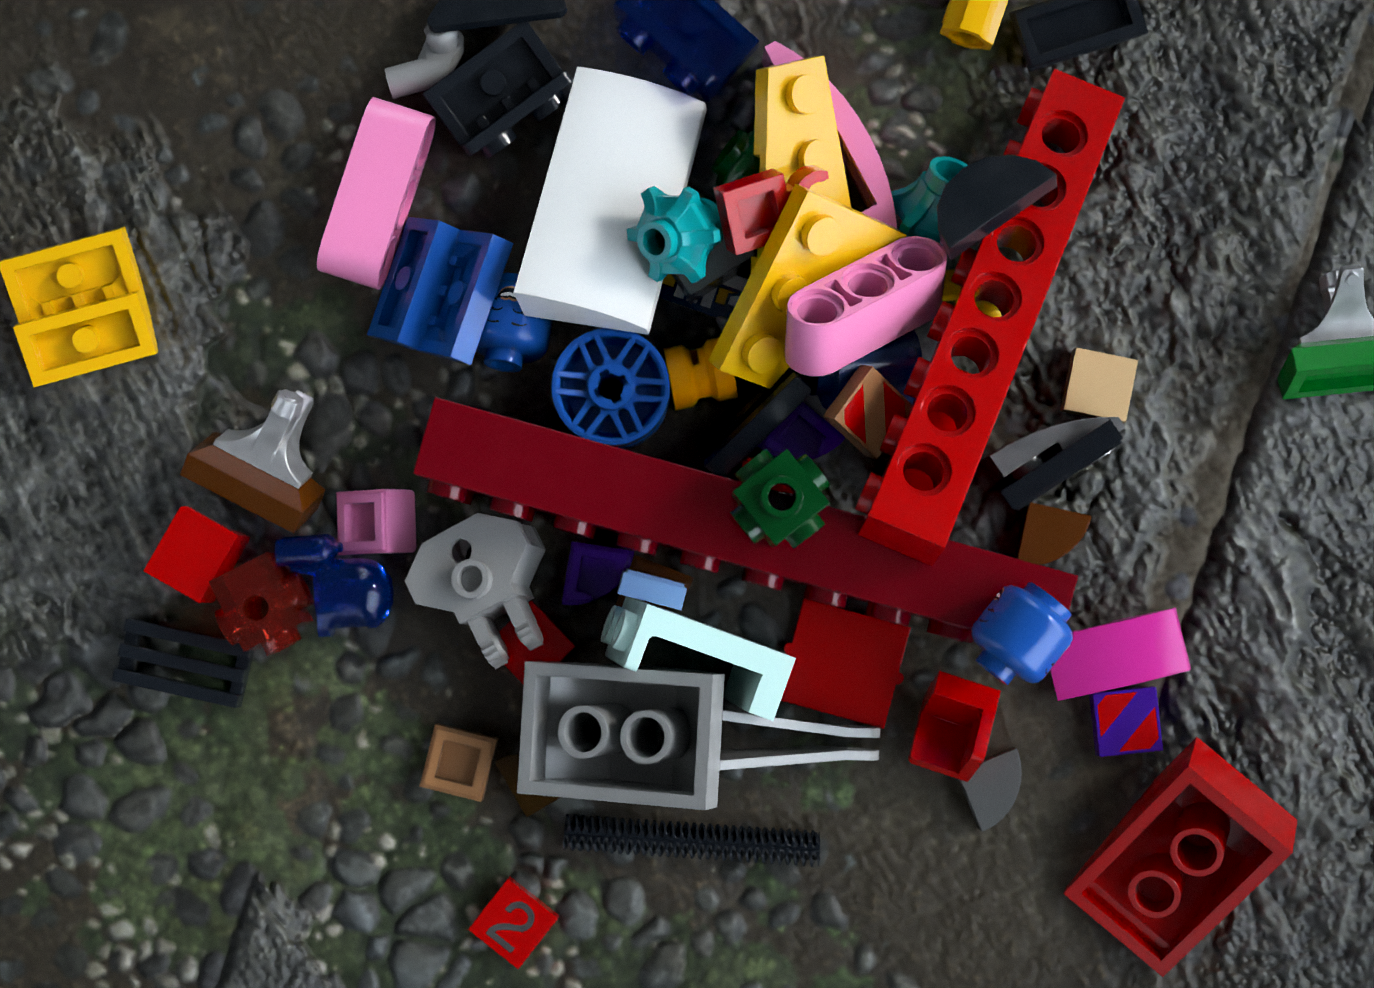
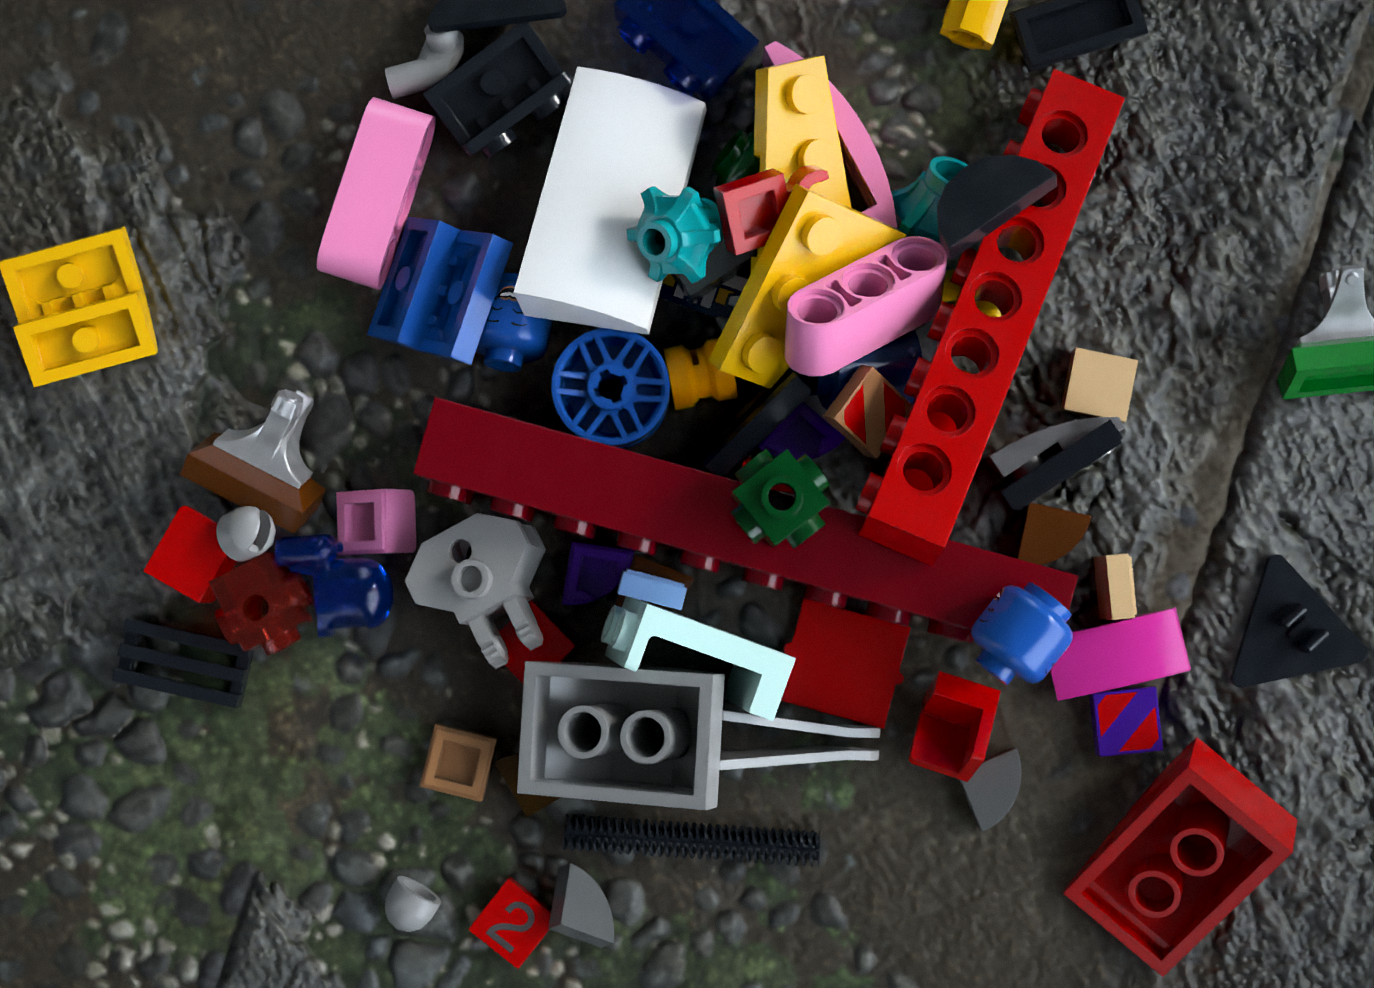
none -> light grey hinge [216,506,276,562]
none -> light grey hinge [385,876,441,932]
none -> dark grey tile [548,863,614,948]
none -> tan tile [1093,553,1137,620]
none -> black piece [1230,554,1369,688]

